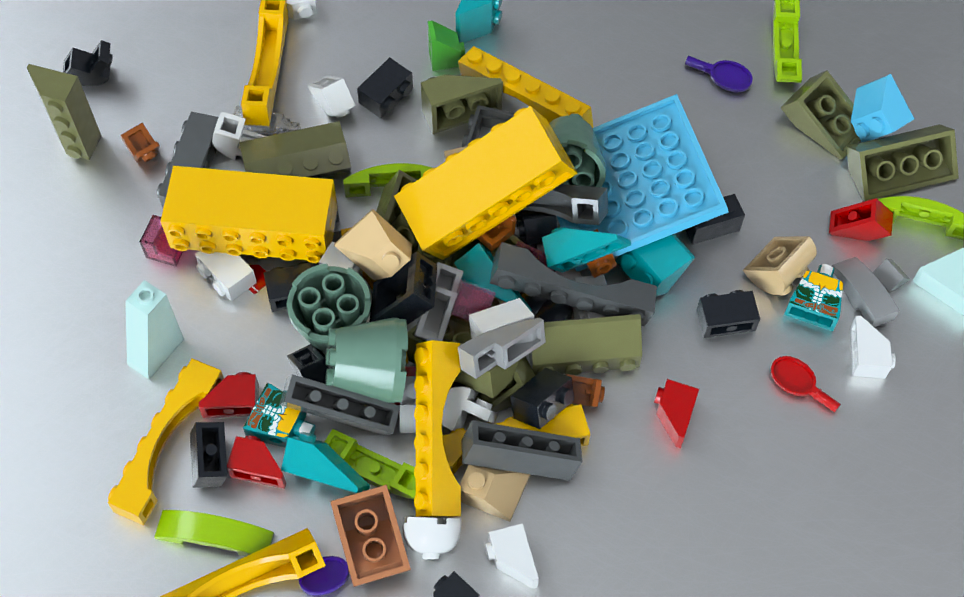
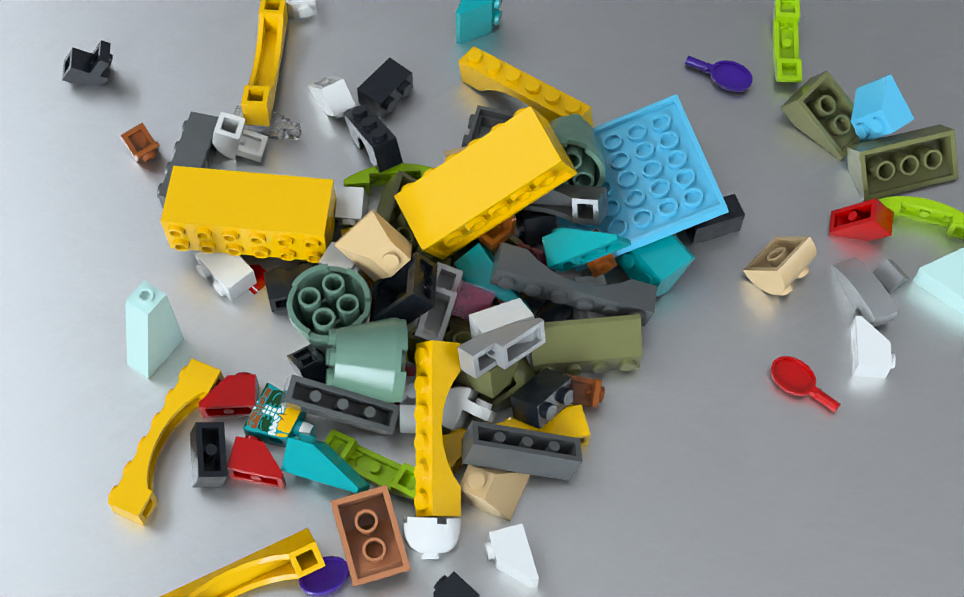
olive slope [27,64,102,160] -> none
clear pink piece [139,215,183,267] -> none
lime slope [154,510,274,557] -> none
olive slope [239,121,351,178] -> none
olive slope [421,75,503,134] -> none
bright green slope [427,21,465,71] -> none
red slope [654,379,699,448] -> none
black brick [696,290,760,338] -> none
torso [784,264,843,331] -> none
none -> white slope [335,186,369,227]
none -> black arch [344,104,403,173]

